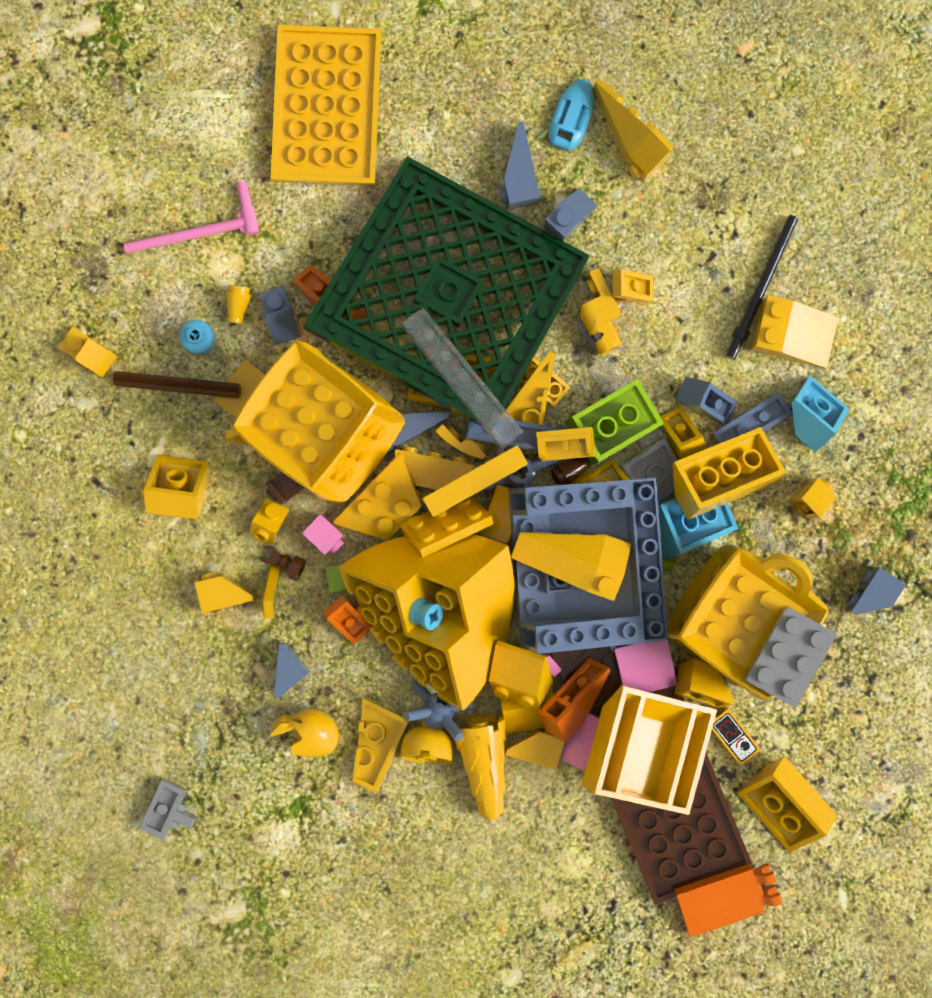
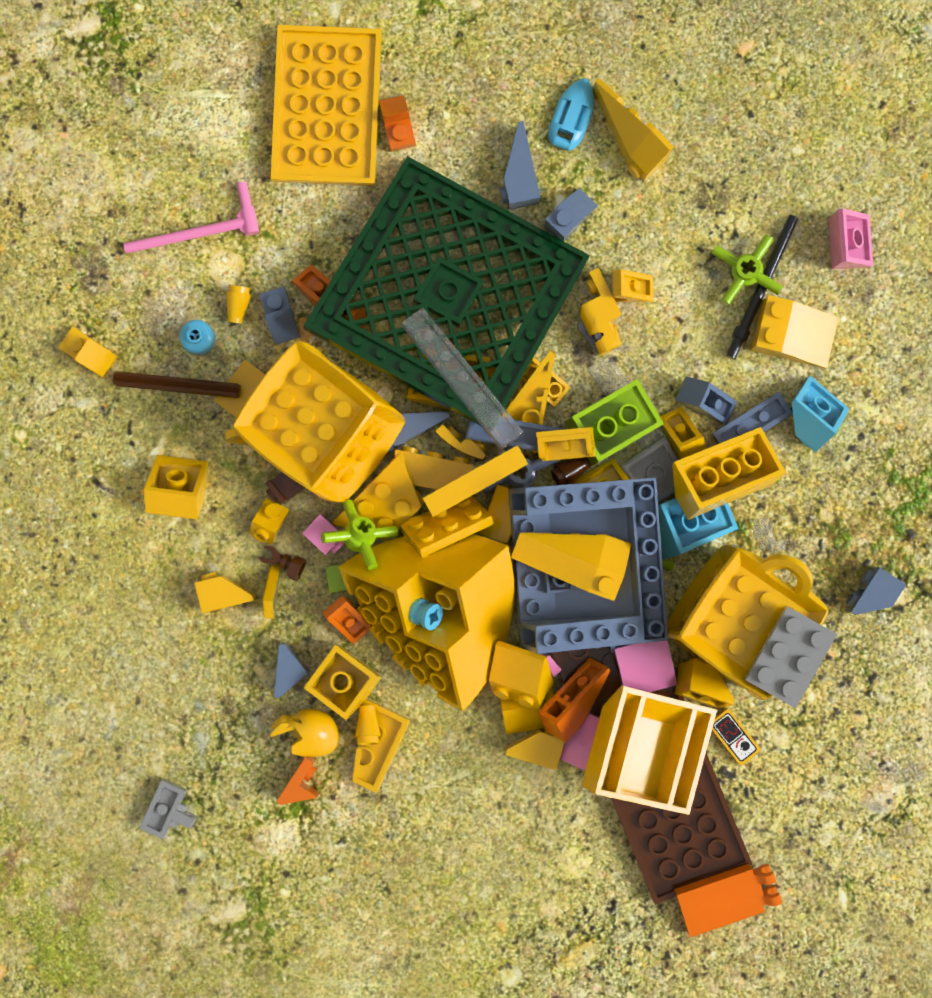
yellow cylinder [400,722,454,765] -> none
sand blue bar [403,682,473,741] -> none
yellow cone [454,713,506,821] -> none
yellow slope [737,756,837,853] -> none
yellow slope [789,477,836,519] -> none
none -> orange slope [276,757,319,805]
none -> yellow slope [304,645,382,720]
none -> lime bar [321,500,398,570]
none -> yellow cone [354,705,381,745]
none -> orange slope [379,95,416,152]
none -> lime bar [711,234,784,305]
none -> bright pink slope [829,209,873,269]

